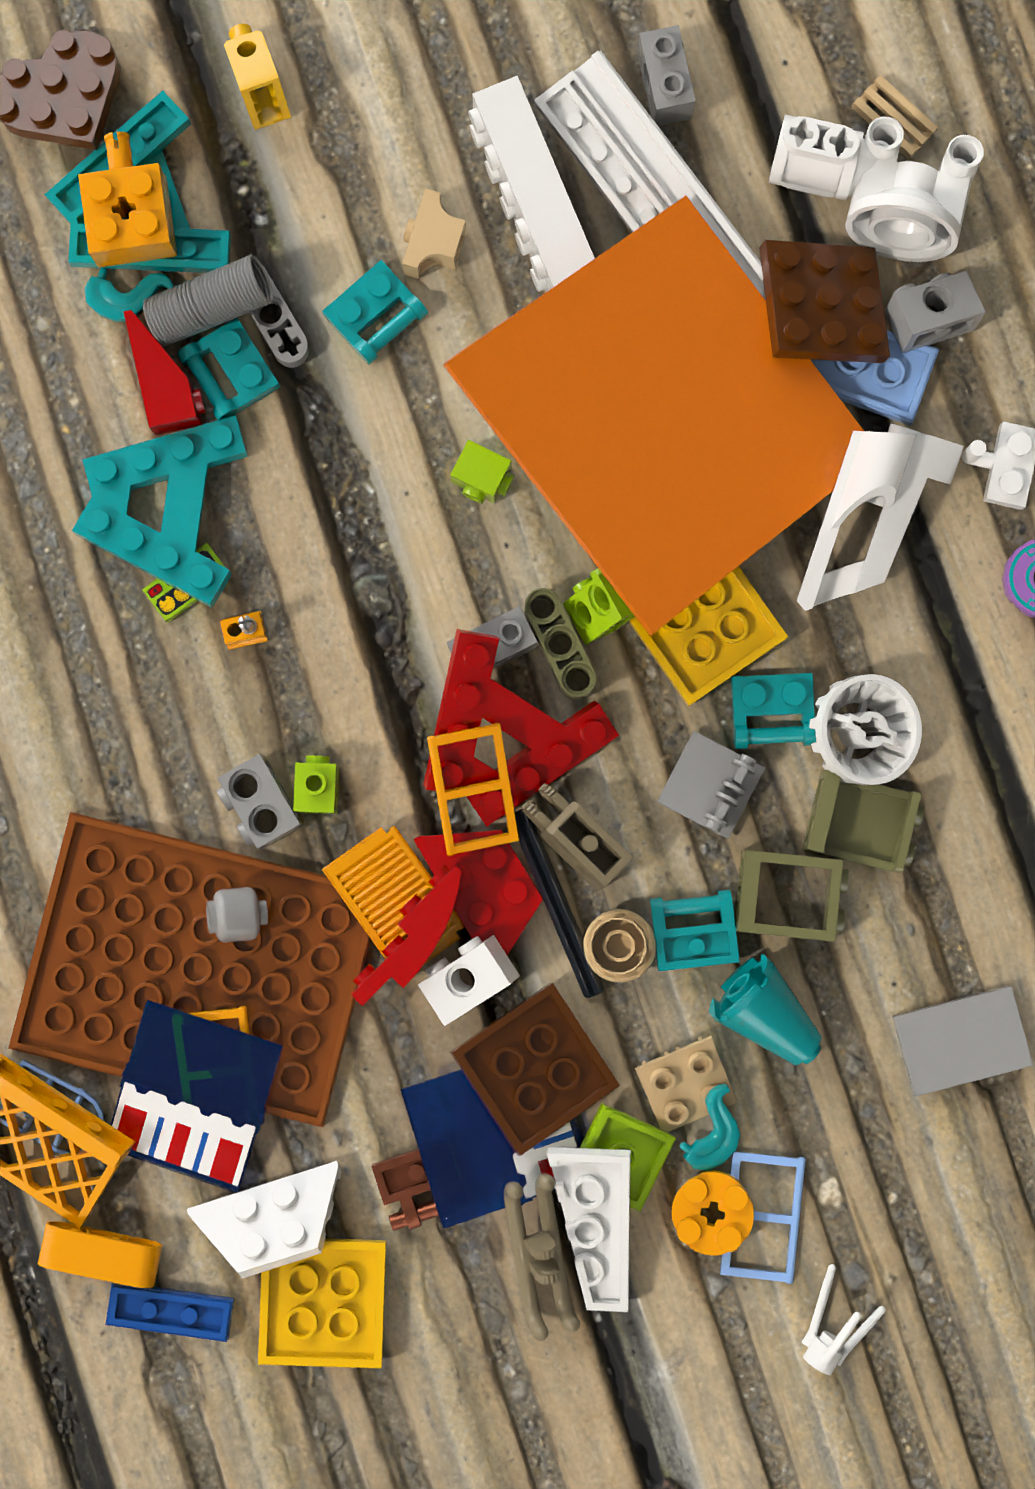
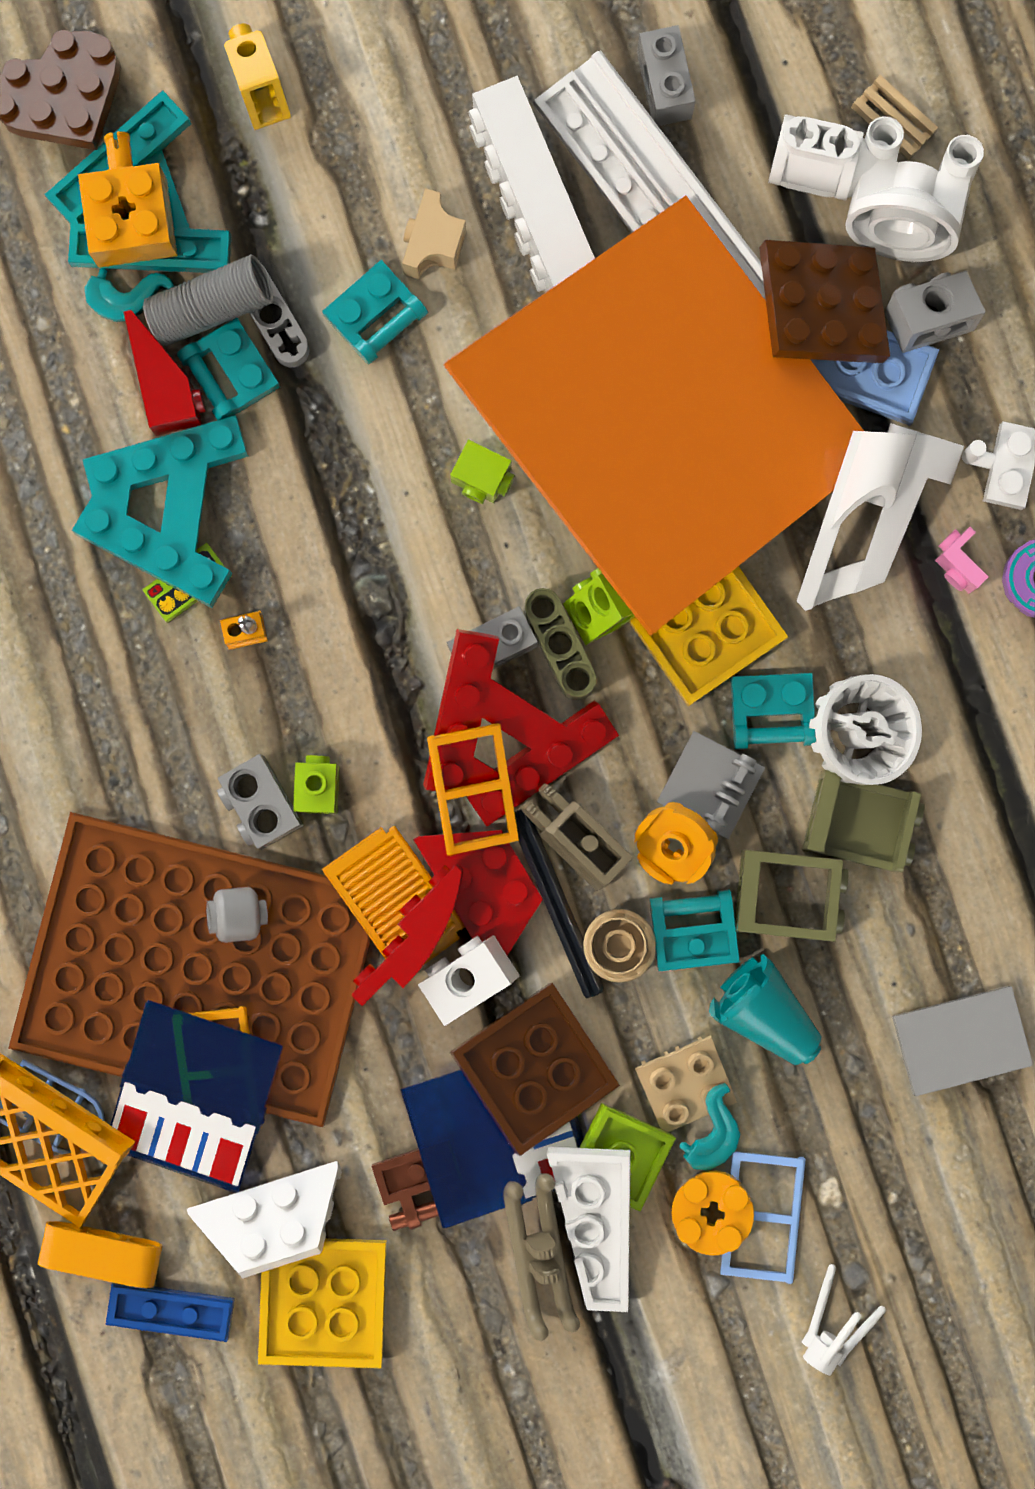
none -> light orange plate [634,802,718,885]
none -> bright pink bracket [935,527,989,594]

